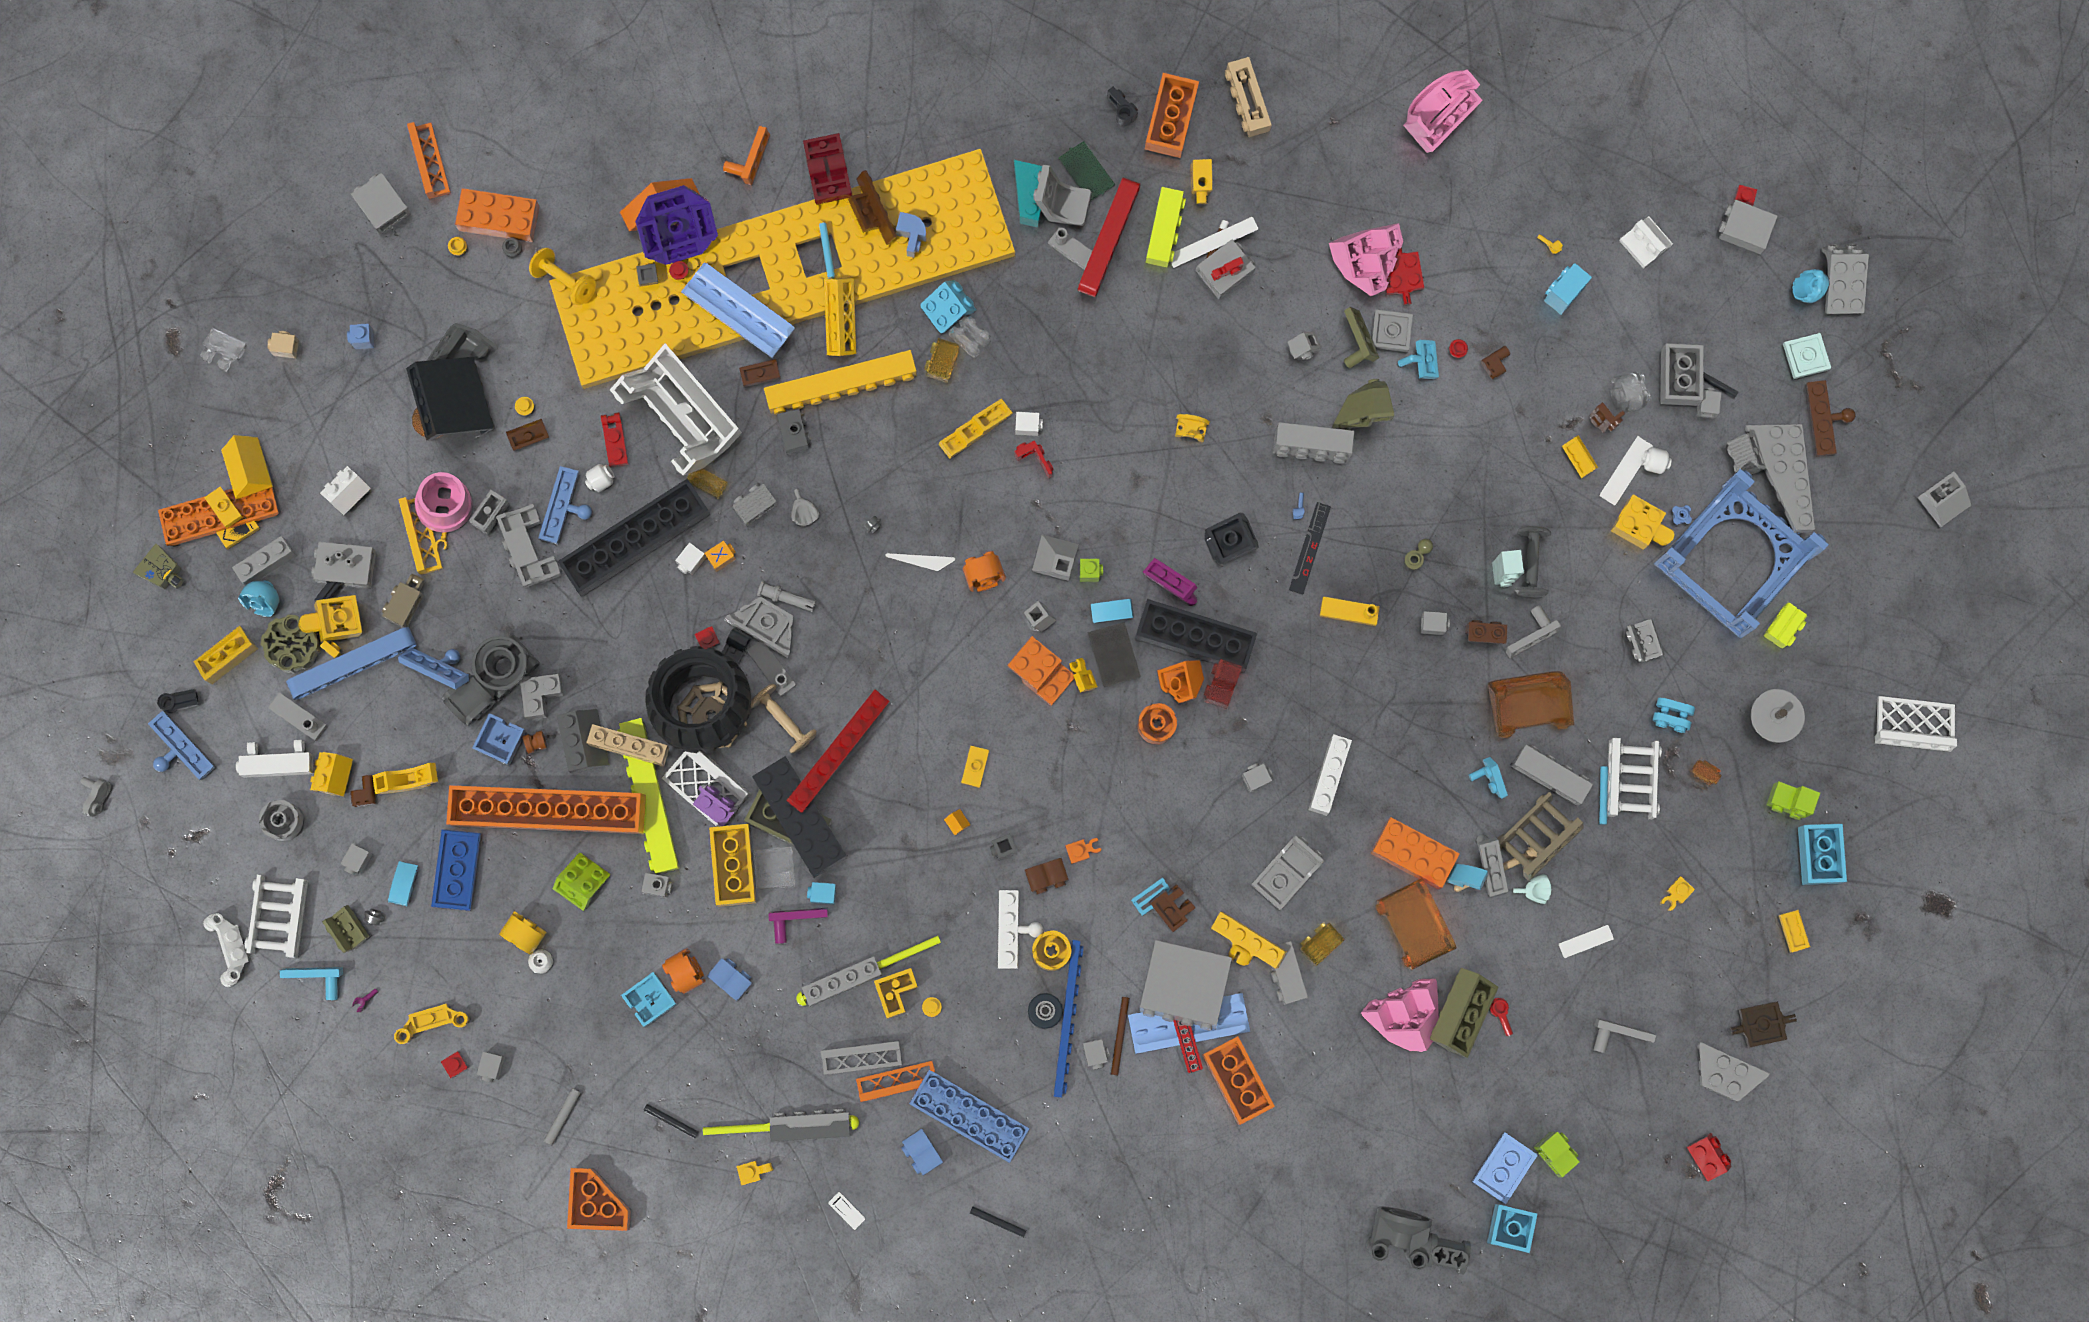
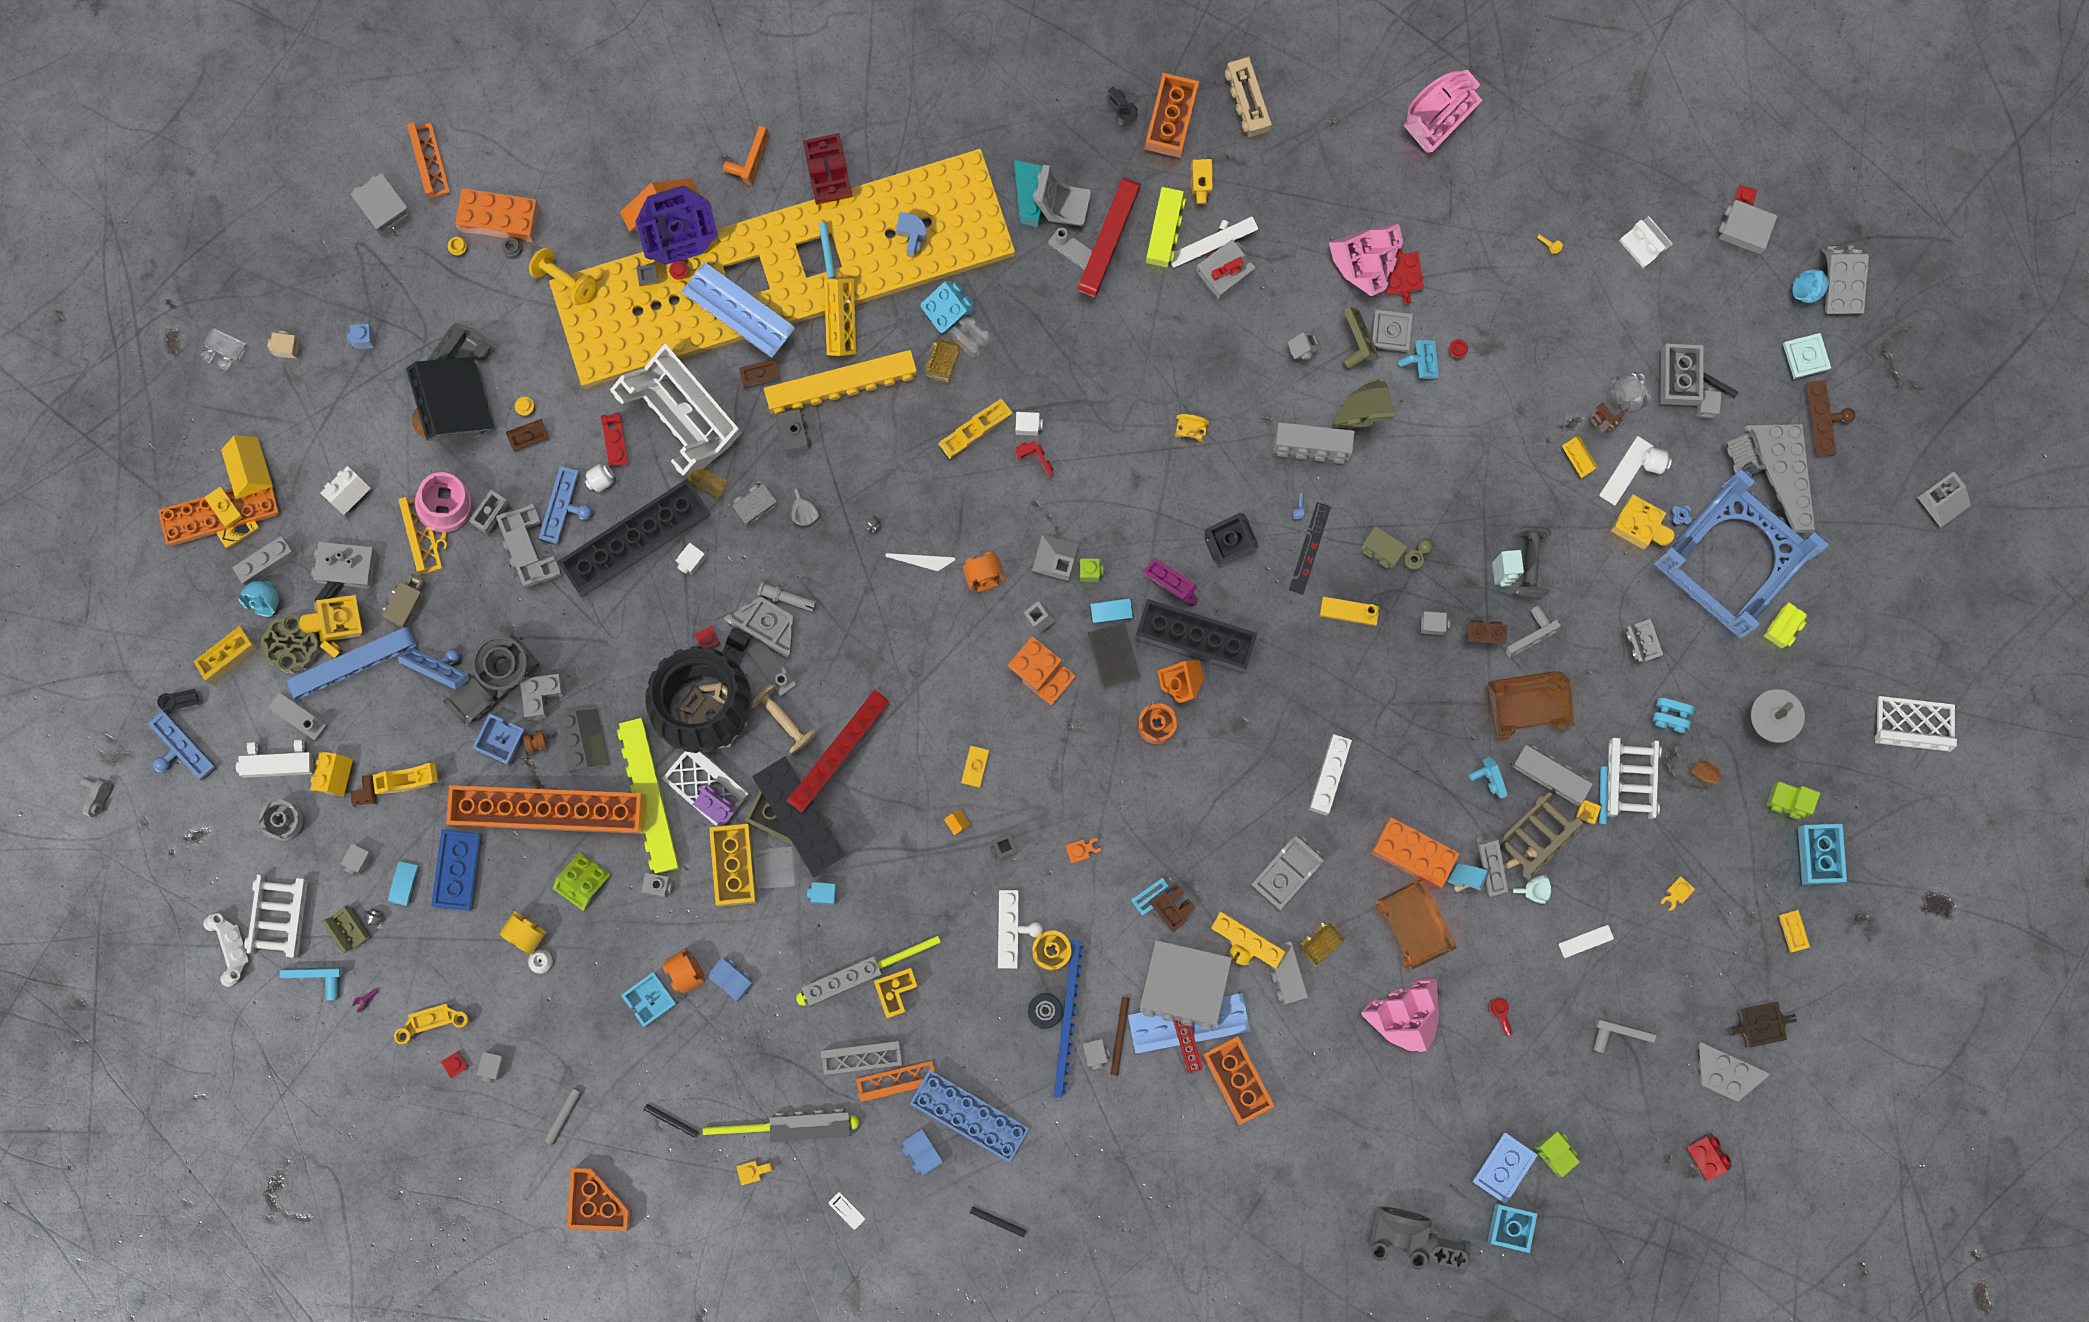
olive torso [133,543,184,589] -> none
tan brick [587,724,670,767] -> none
light orange brick [705,541,736,572] -> none
magenta piece [768,908,828,944] -> none
reddish brown bracket [848,170,896,245] -> none
yellow plate [922,997,942,1017] -> none
reddish brown brick [1025,858,1069,895] -> none
clear green piece [1058,141,1115,202] -> none
yellow plate [1069,658,1098,693] -> none
clear red brick [1203,659,1242,709] -> none
light grey brick [1242,763,1273,793] -> none
olive brick [1430,968,1498,1058] -> none
reddish brown piece [1481,346,1510,379] -> none
medium azure brick [1544,263,1592,315] -> none
none -> olive brick [1361,526,1407,569]
none -> yellow plate [1575,800,1601,825]

